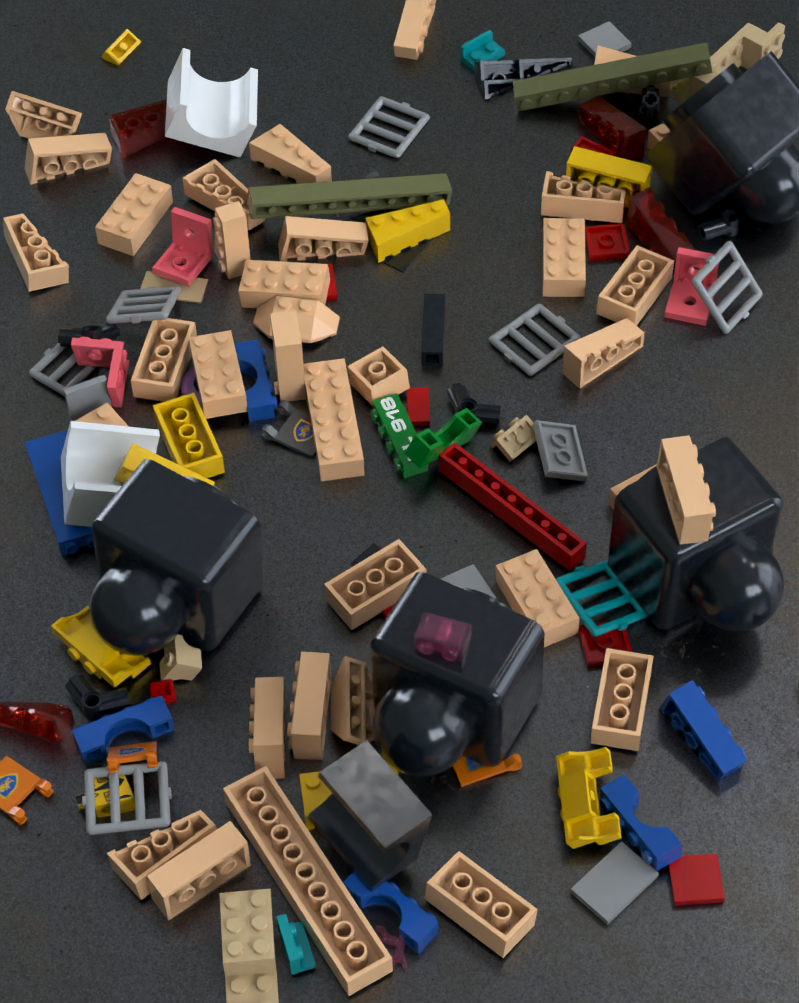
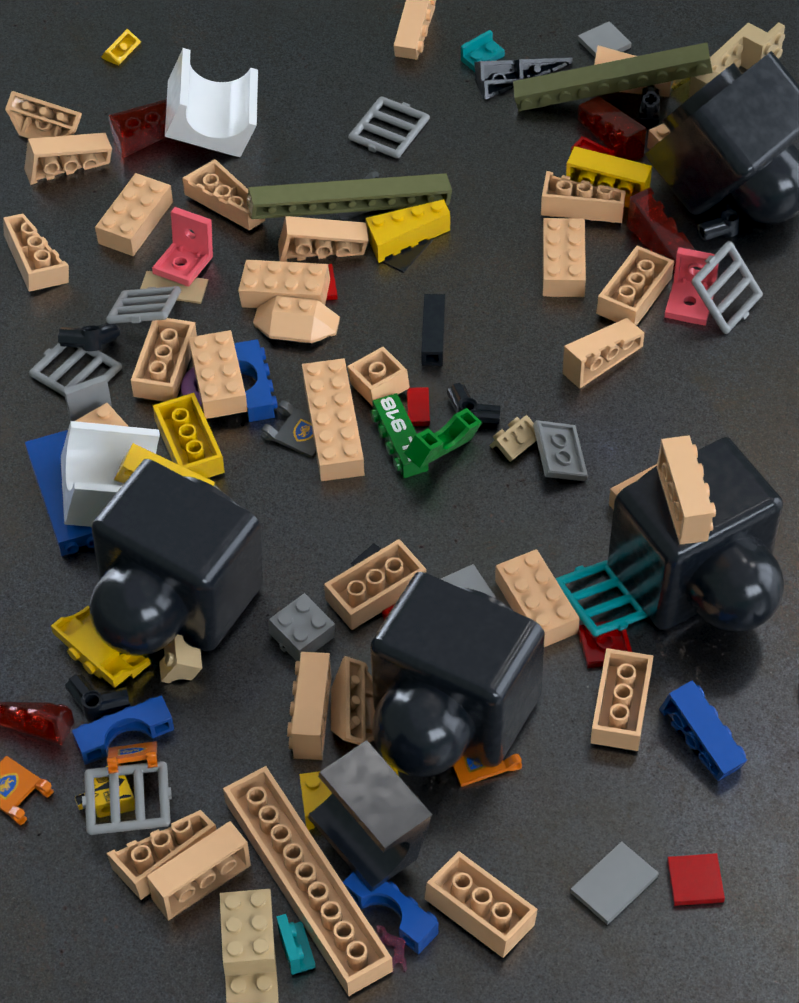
coral bracket [71,337,130,408] -> none
red tile [149,679,177,705] -> none
light nougat wedge [213,201,251,279] -> none
light nougat wedge [249,124,332,184] -> none
light nougat wedge [249,677,285,779] -> none
light nougat brick [270,311,306,402] -> none
clear pink brick [414,612,472,661] -> none
red brick [439,442,587,572] -> none
light grey bar [489,304,581,376] -> none
yellow bracket [556,747,622,849] -> none
red tile [585,223,630,262] -> none
blue arch [599,774,682,871] -> none
none -> light grey brick [269,593,335,661]

